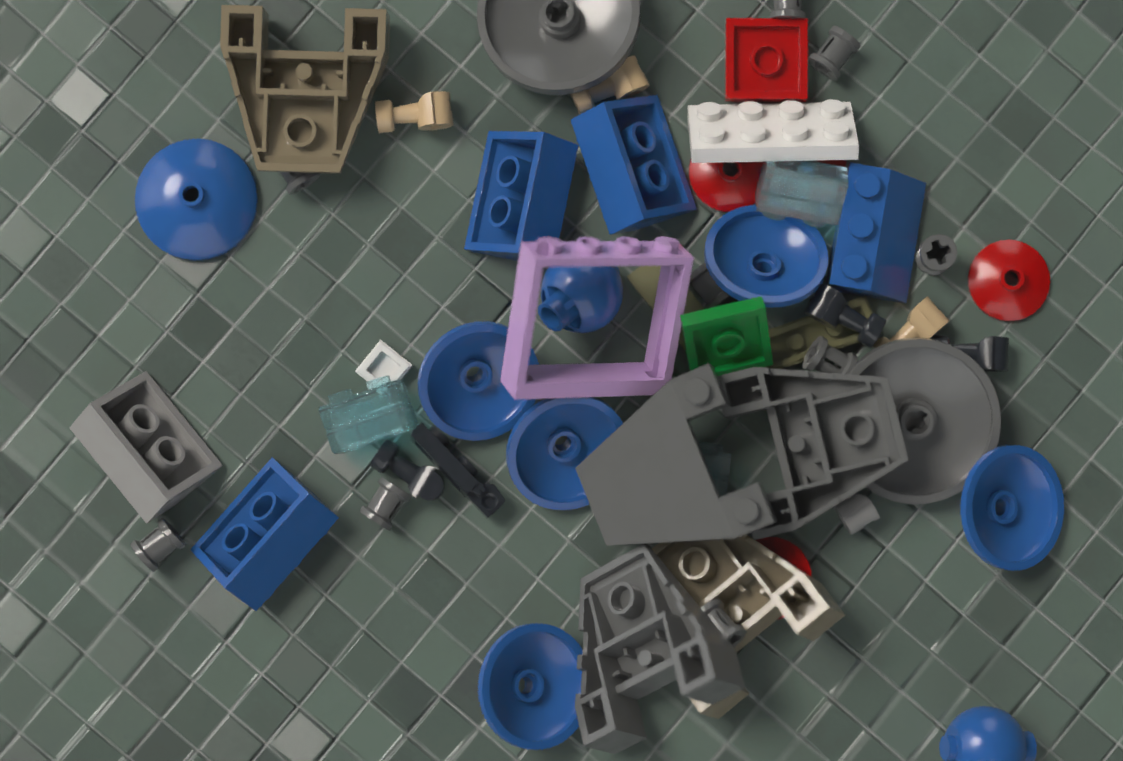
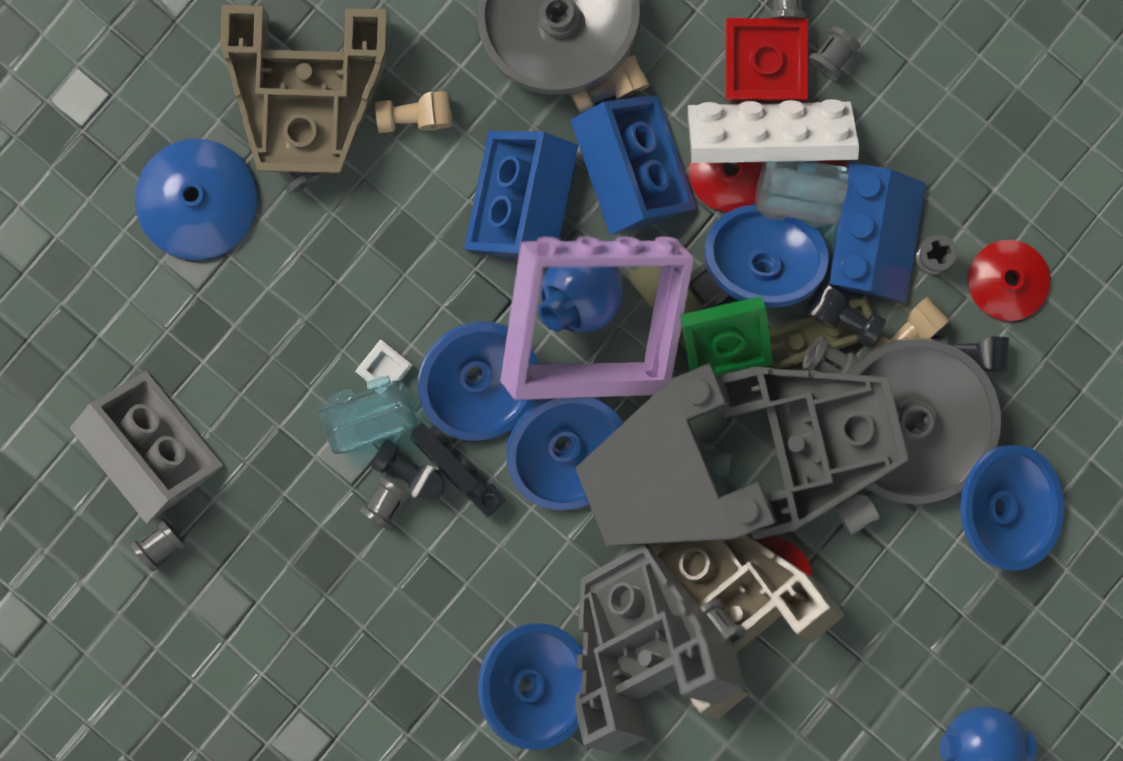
blue slope [190,457,339,611] -> none

